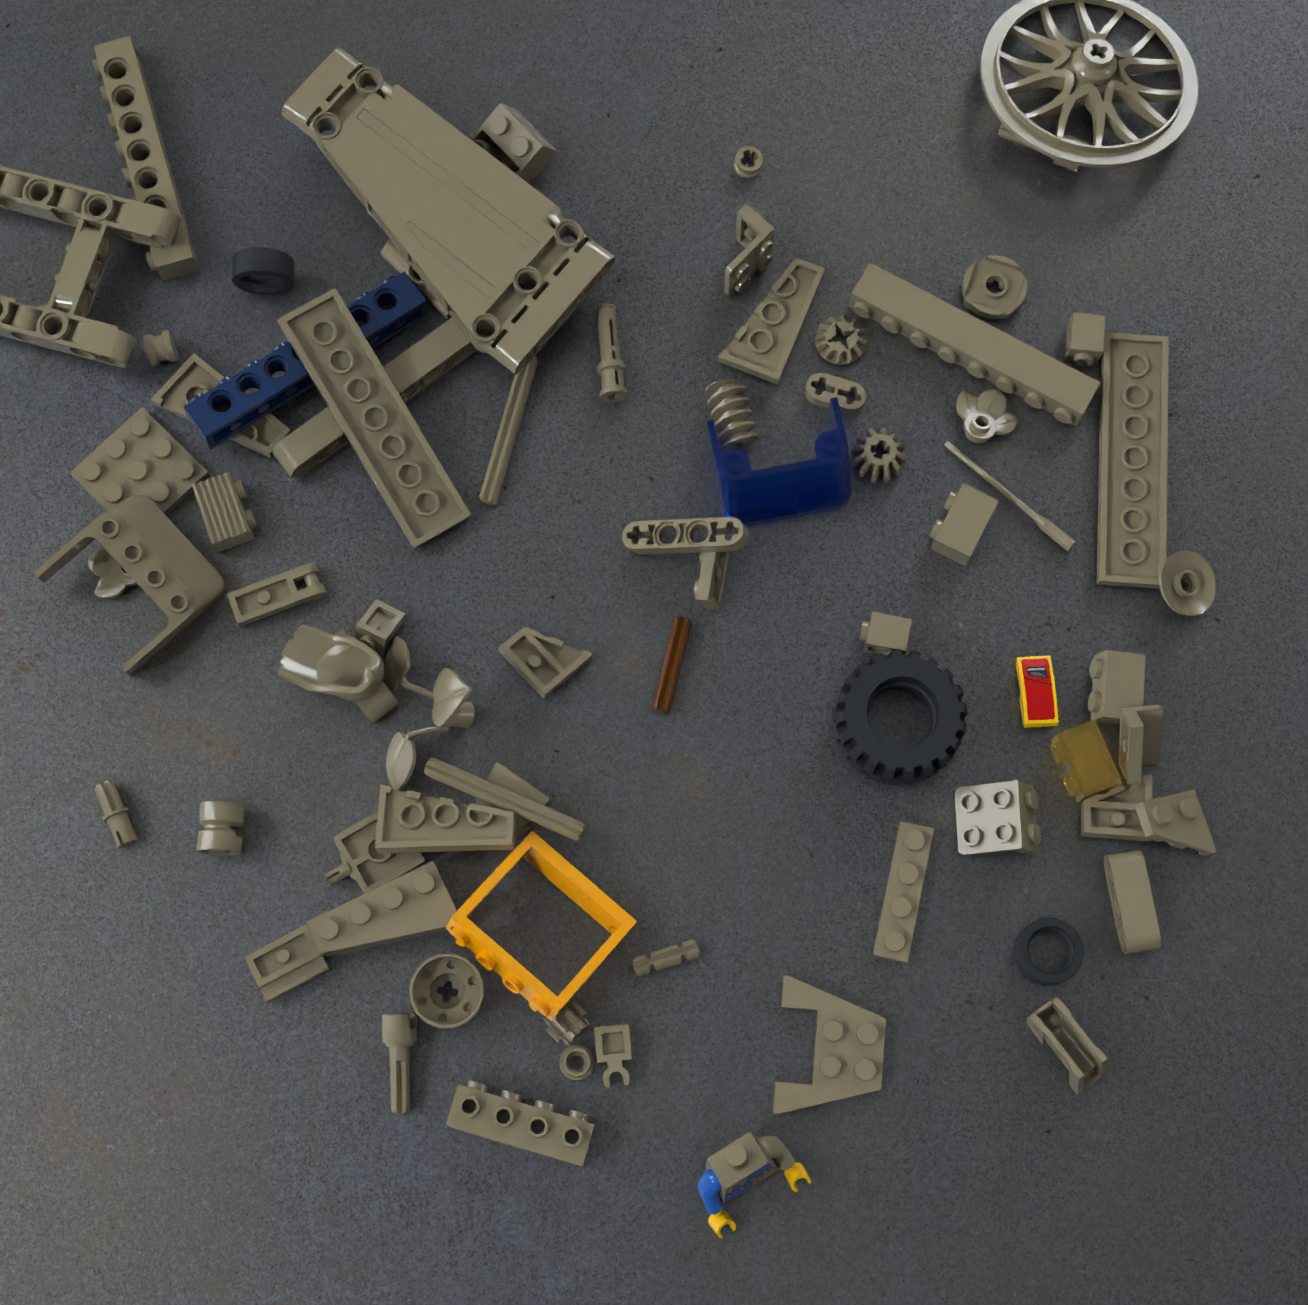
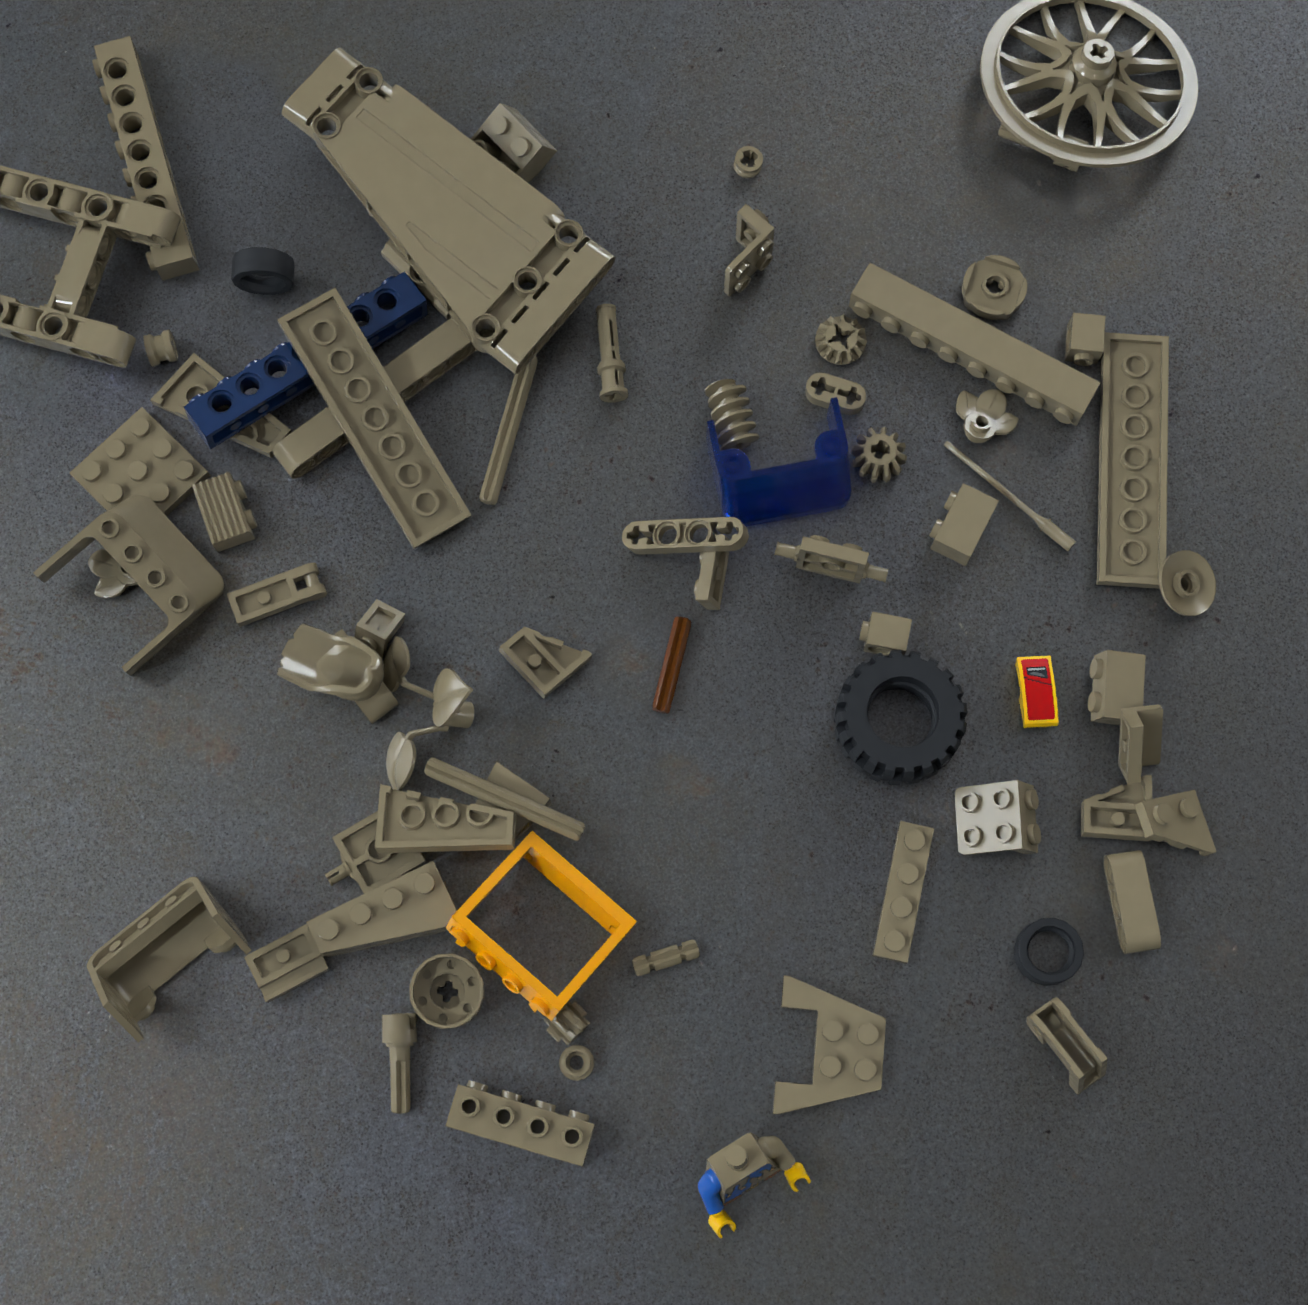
dark tan axle [95,780,138,849] -> none
dark tan wheel [196,801,245,856] -> none
dark tan plate [594,1024,632,1088] -> none
dark tan wing [718,257,825,385] -> none
clear yellow brick [1050,720,1122,802] -> none
none -> dark tan windscreen [87,877,252,1043]
none -> dark tan plate [774,535,889,584]

